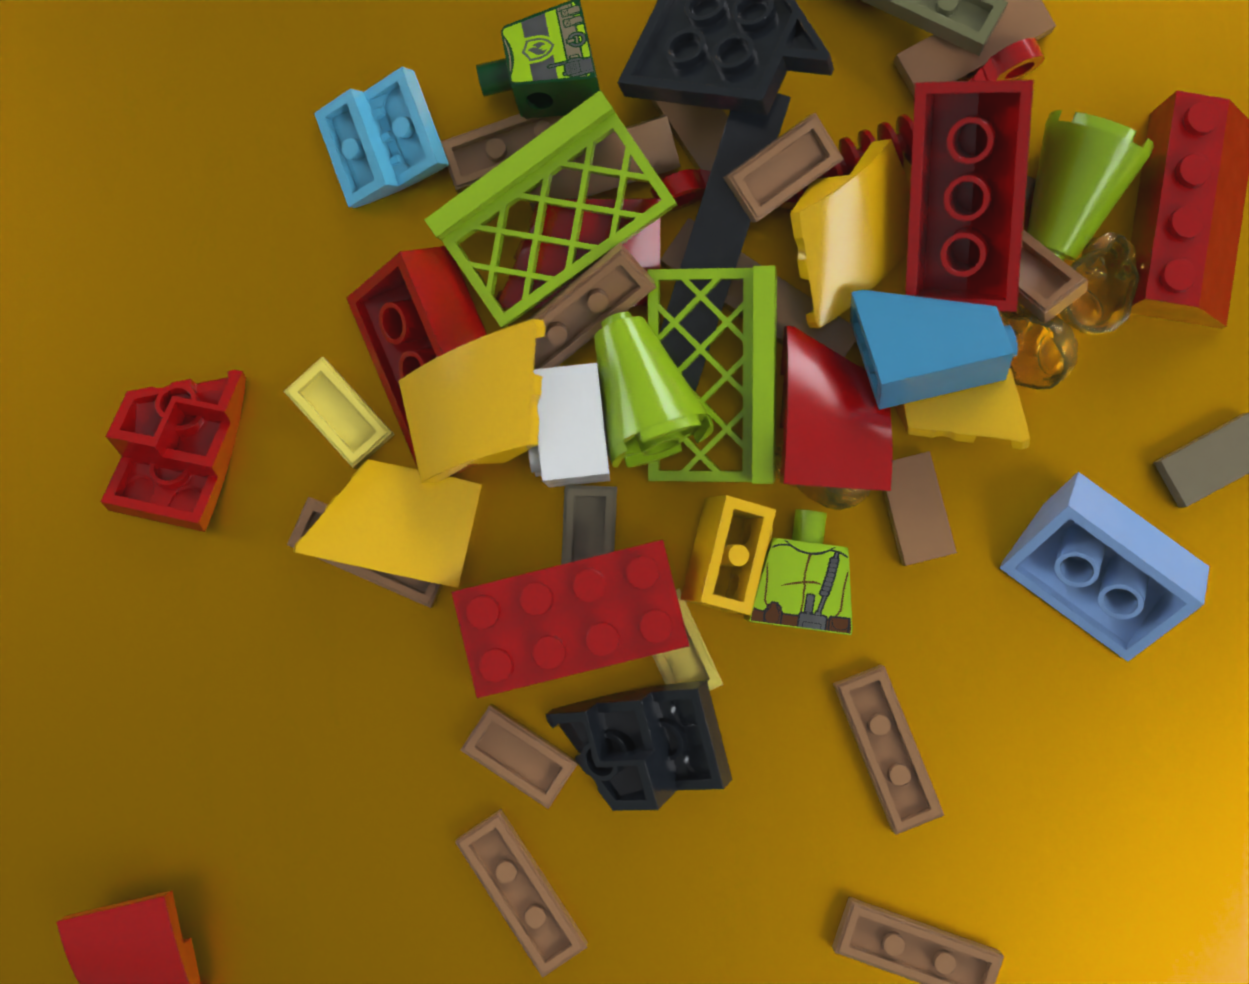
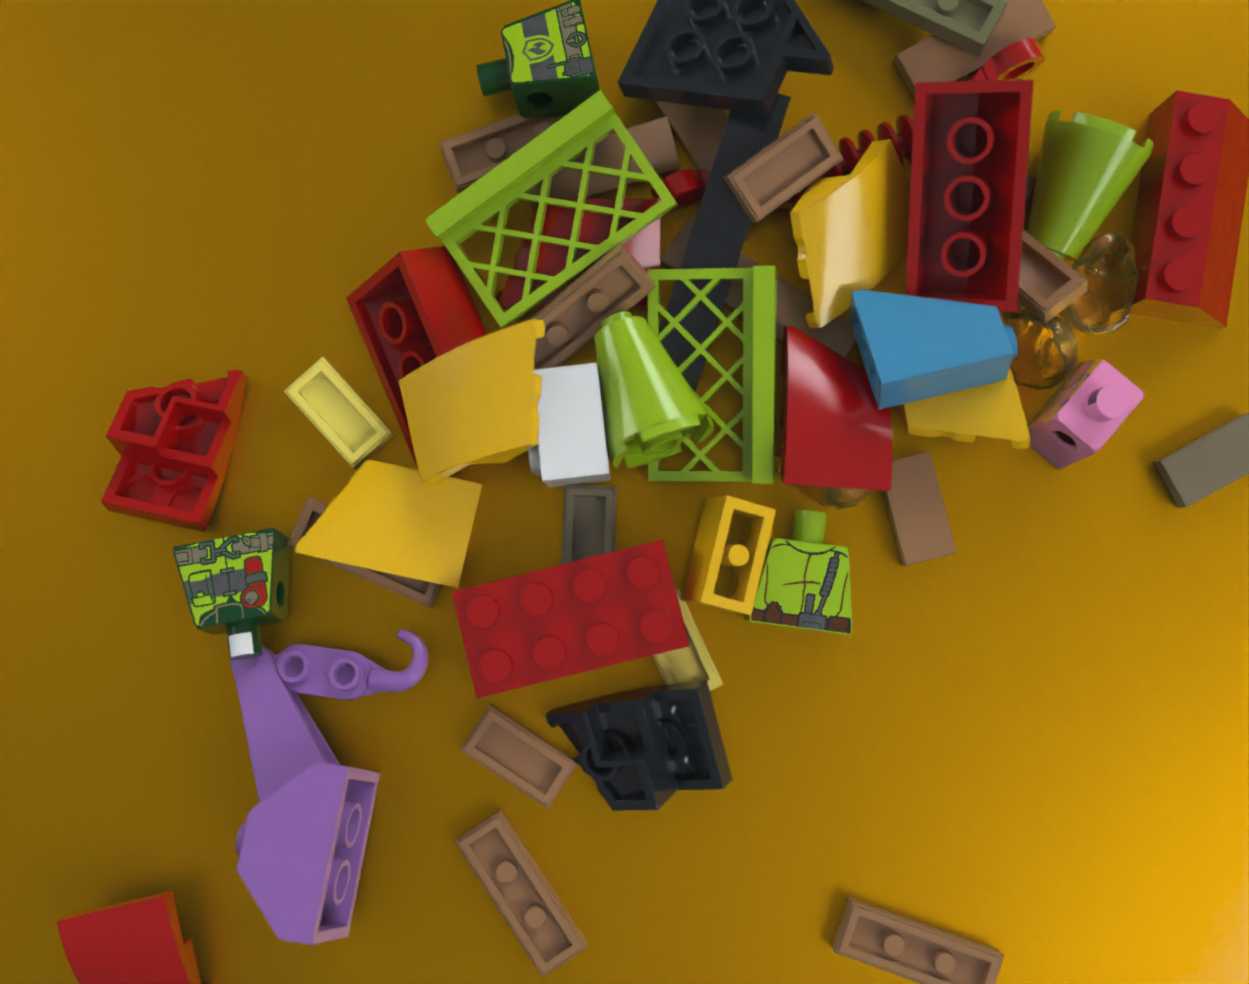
medium azure slope [314,66,449,208] -> none
medium nougat tile [833,664,944,835] -> none
light blue slope [1000,472,1209,662] -> none
none -> torso [173,528,291,660]
none -> medium lavender slope [231,629,428,945]
none -> bright pink torso [1027,359,1145,470]

